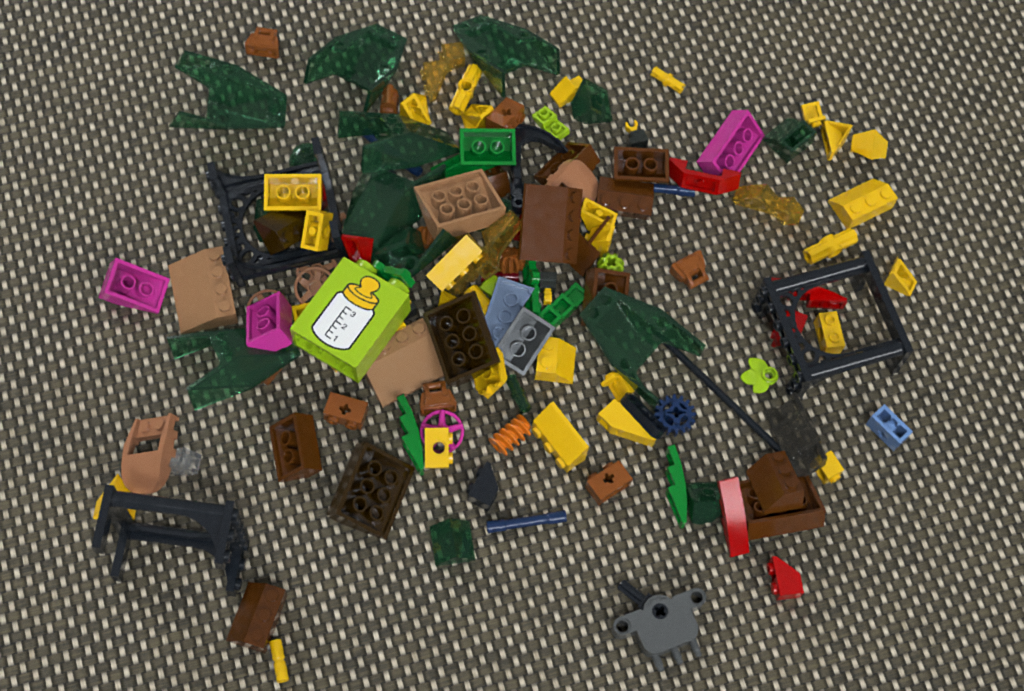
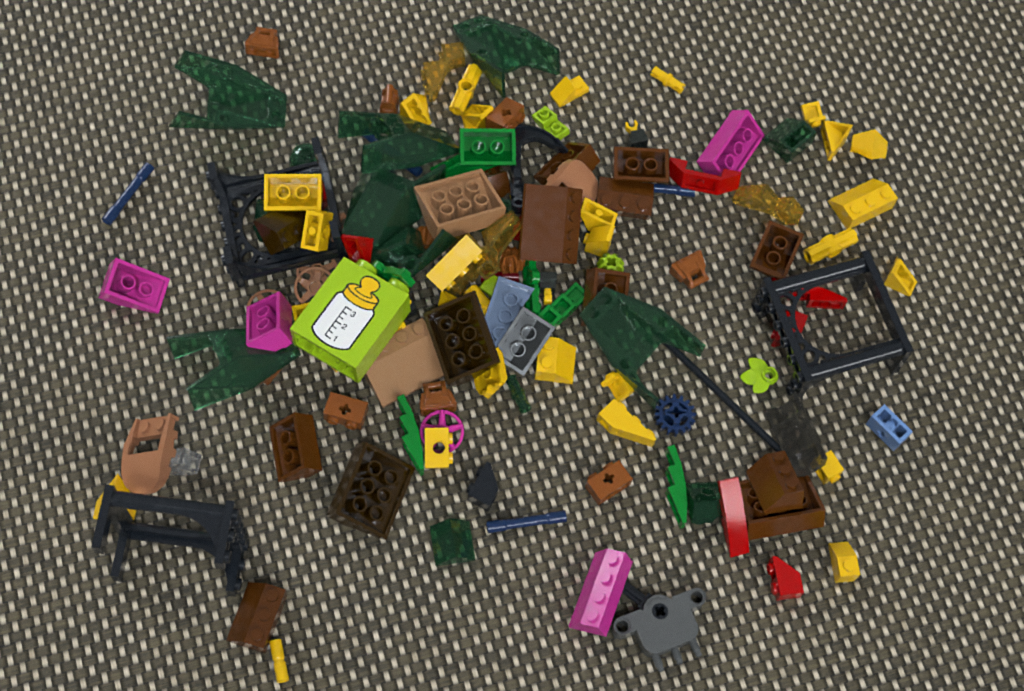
medium nougat slope [168,246,238,335] -> none
clear green windscreen [303,24,407,114] -> none
orange piece [488,414,531,456] -> none
yellow slope [531,401,589,473] -> none
reddish brown piece [569,216,610,277] -> none
clear green slope [571,79,613,124] -> none
black beam [620,392,666,439] -> none
yellow brick [813,311,846,354] -> none
none -> dark blue piece [101,162,154,226]
none -> dark pink slope [568,548,633,637]
none -> reddish brown slope [749,220,804,279]
none -> yellow slope [828,542,860,583]

